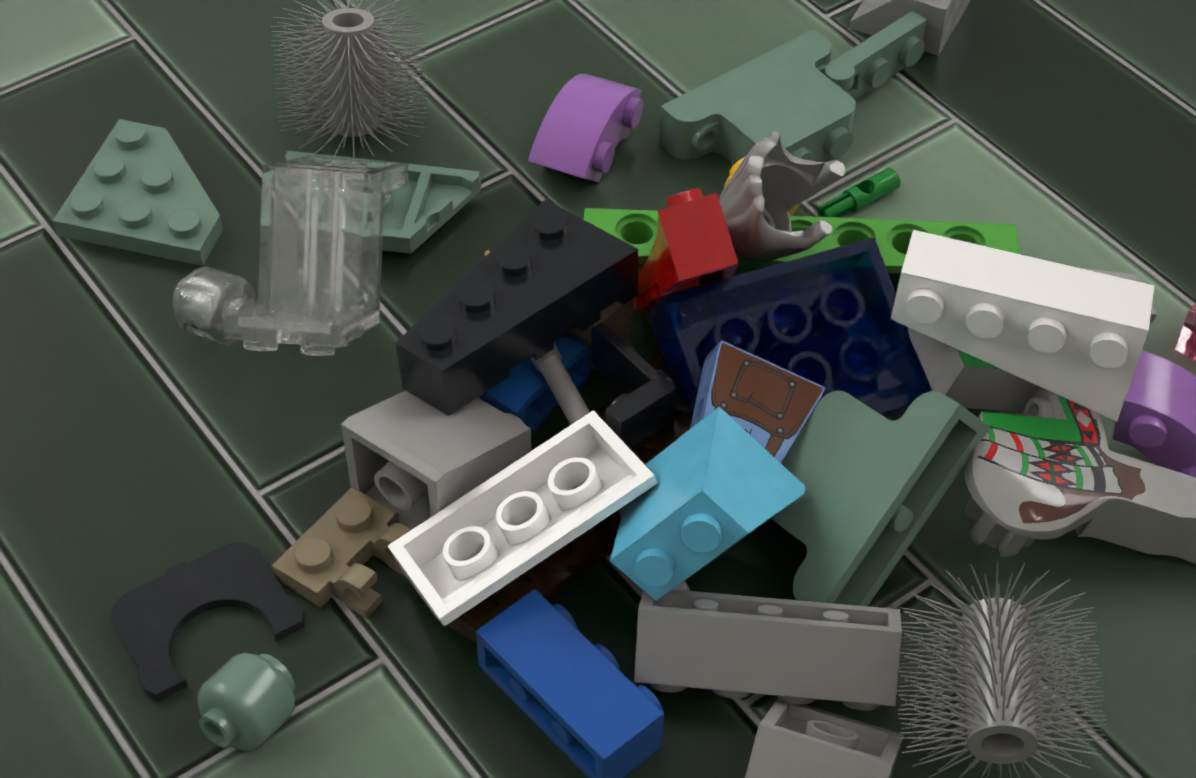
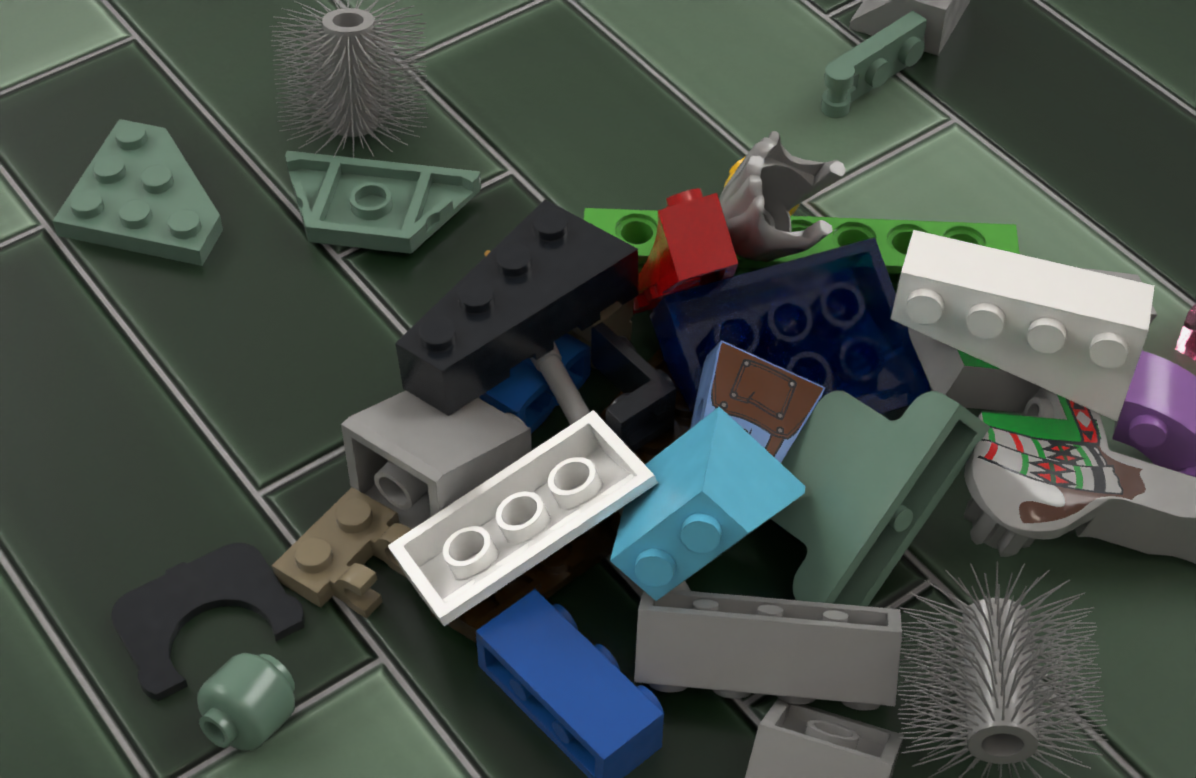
clear head [172,266,258,345] -> none
clear bracket [224,156,408,356] -> none
medium lavender brick [528,73,644,182] -> none
sand green brick [659,28,856,165] -> none
green pin [817,168,901,217] -> none

